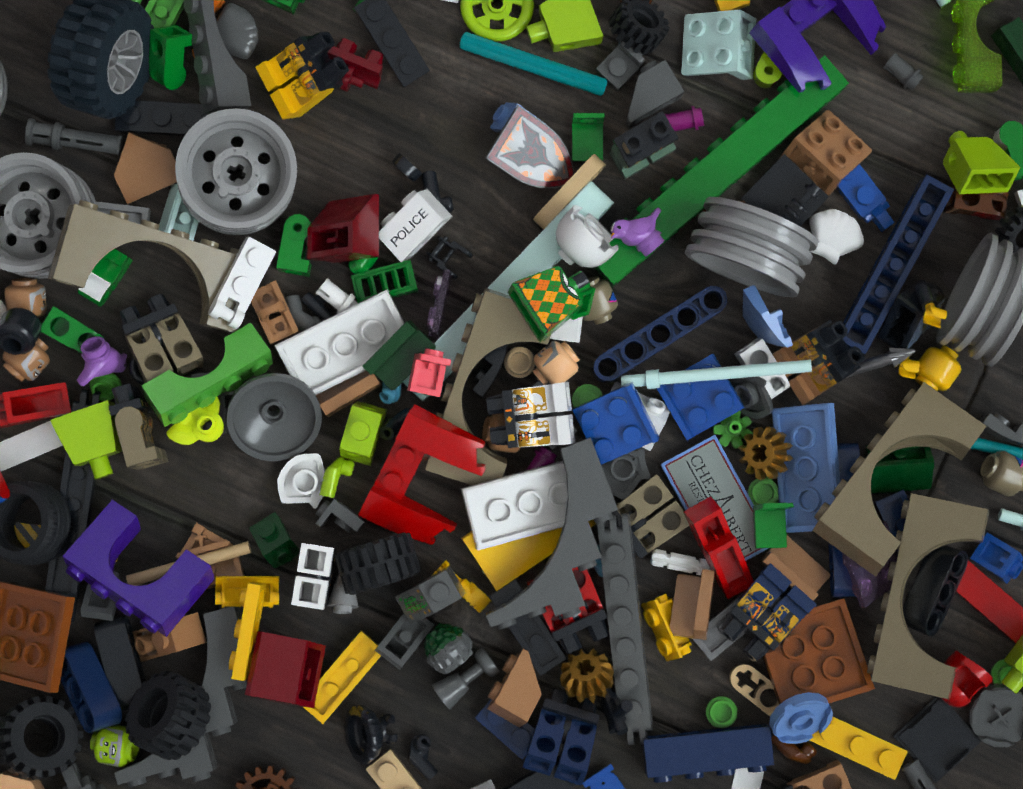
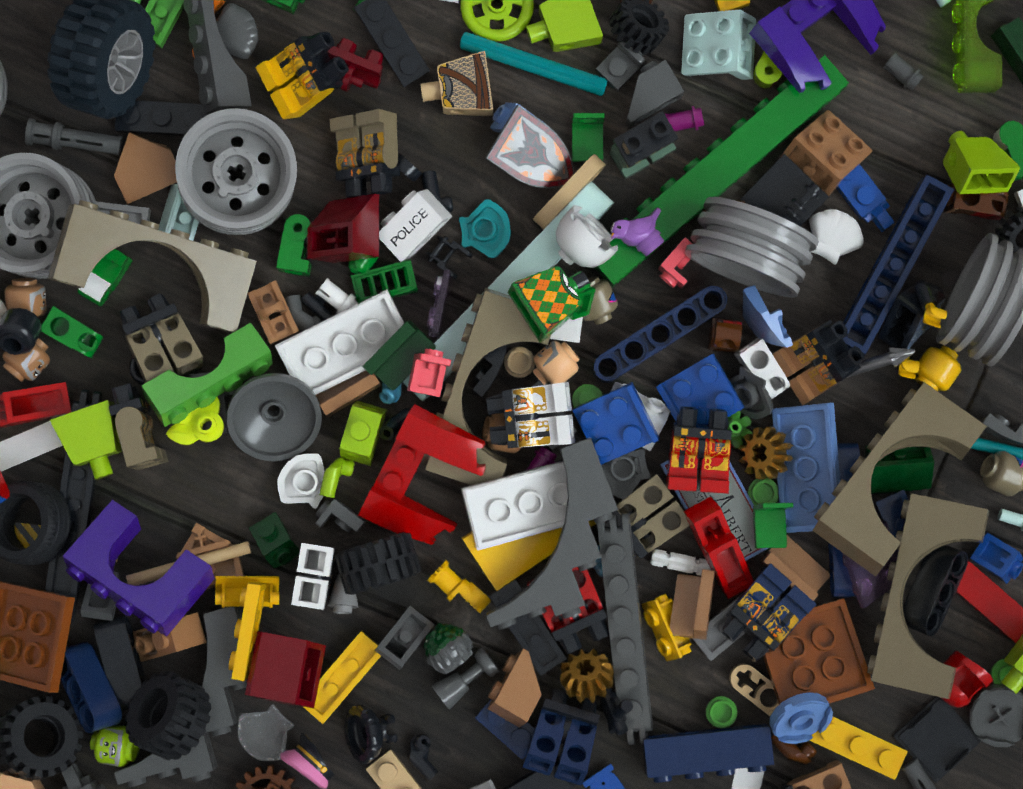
medium lavender animal [77,336,127,386] -> none
bright green plate [90,373,122,401] -> none
green leg [149,25,192,90] -> none
white plate [208,236,276,329] -> none
dark grey slope [395,566,466,624] -> none
light aqua bar [621,359,812,389] -> none
none -> clear animal [238,704,294,761]
none -> piece [280,733,335,789]
none -> hips [329,109,400,198]
none -> torso [420,51,493,116]
none -> teal animal [459,199,511,258]
none -> coral bracket [658,237,692,289]
none -> hips [666,406,732,494]
none -> reddish brown leg [708,318,742,353]

